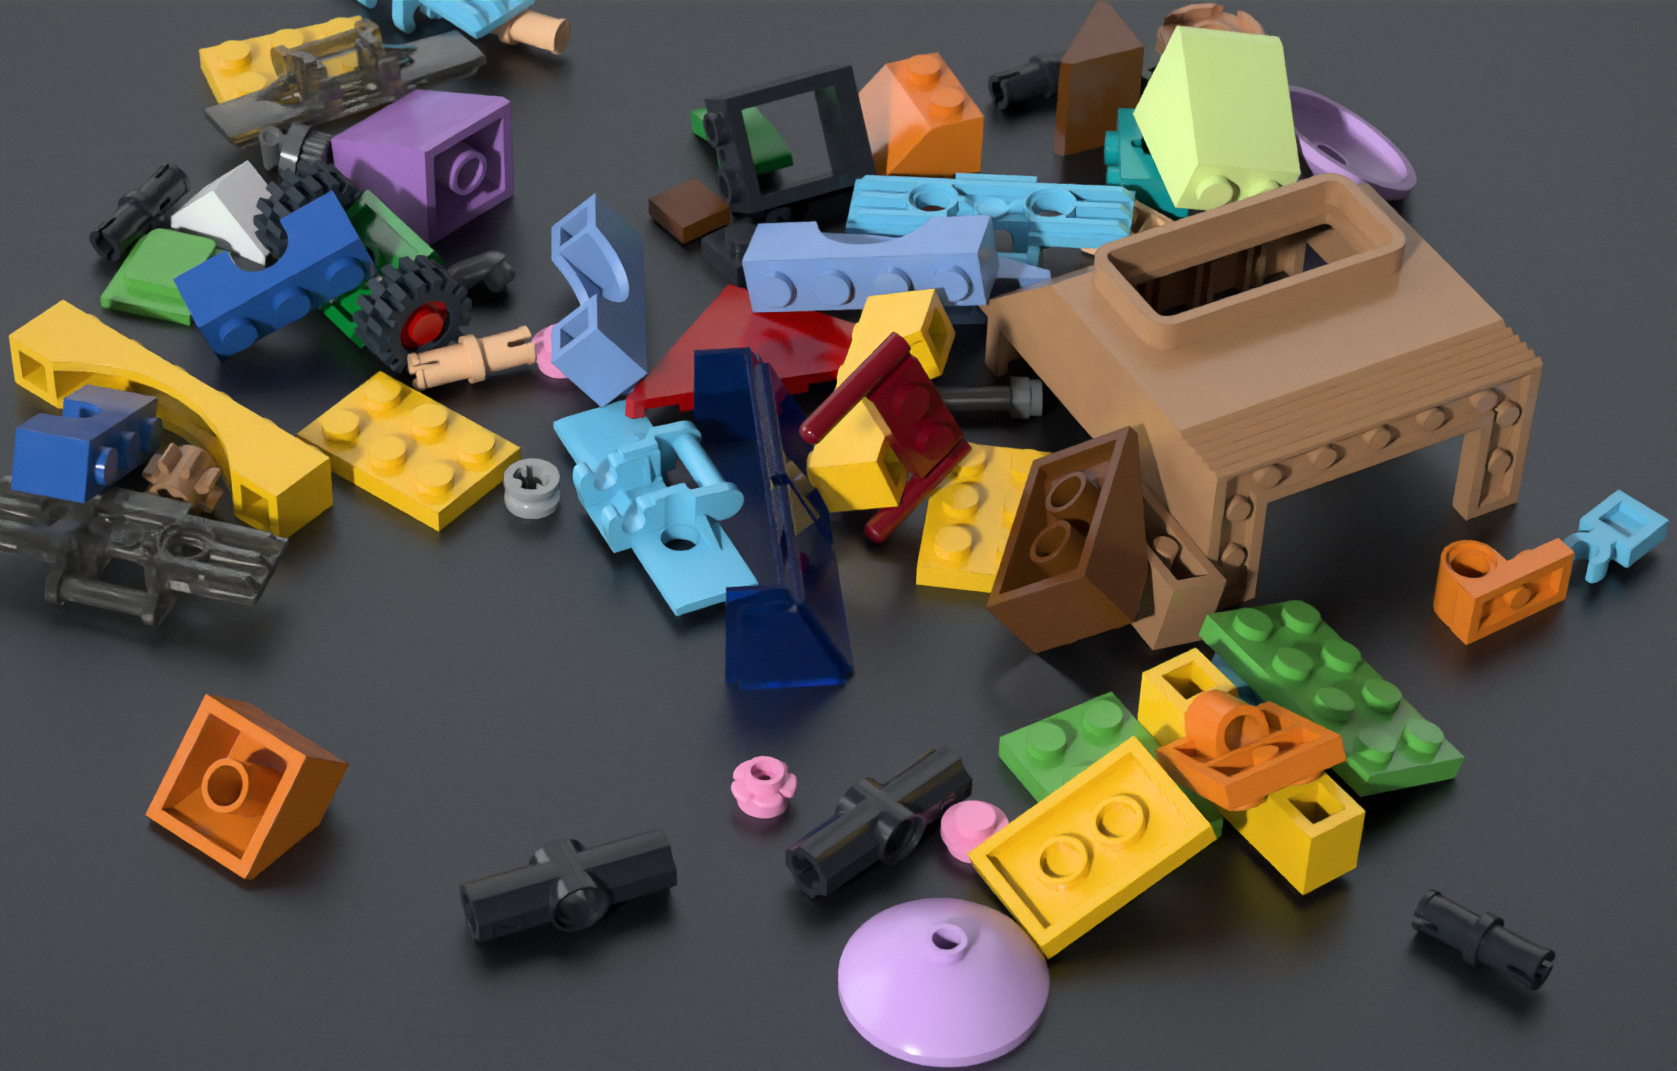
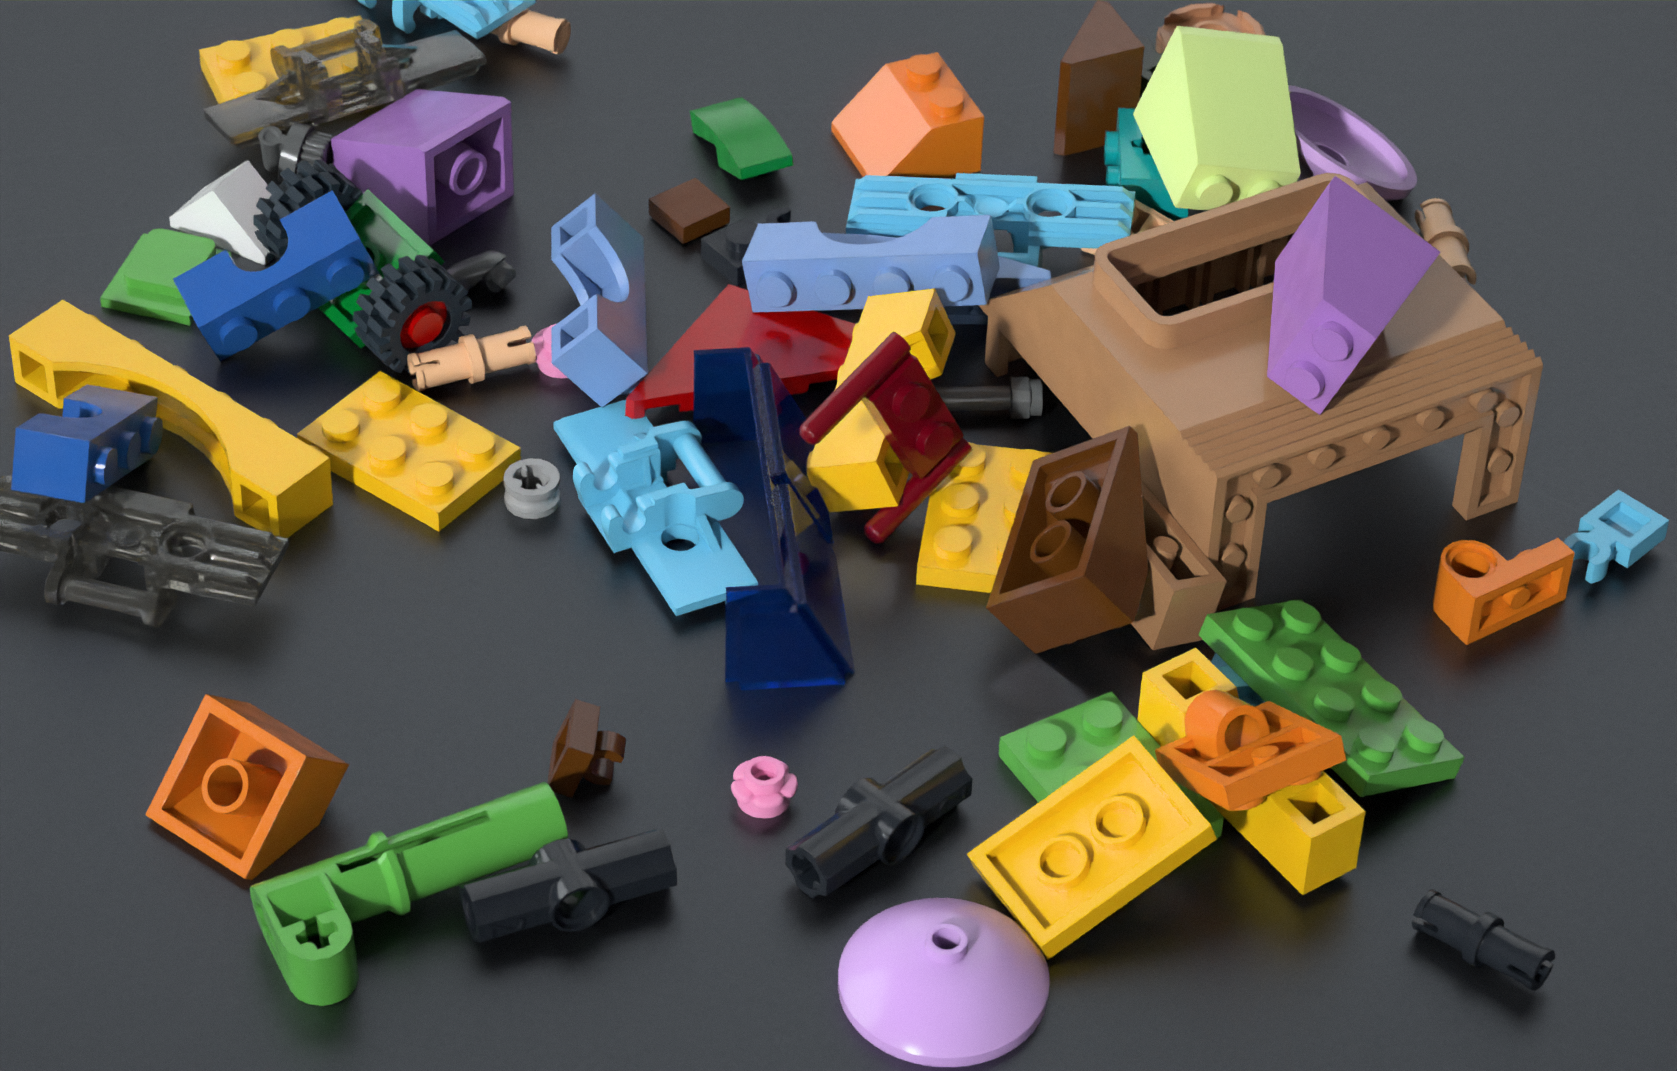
black pin [89,163,191,262] -> none
medium nougat gear [141,443,224,523] -> none
black window [703,65,877,214] -> none
bright pink plate [941,800,1009,863] -> none
black pin [988,50,1067,109] -> none
none -> bright green piece [250,782,568,1006]
none -> reddish brown tile [547,699,626,798]
none -> medium lavender slope [1267,176,1440,415]
none -> light nougat pin [1415,198,1477,285]

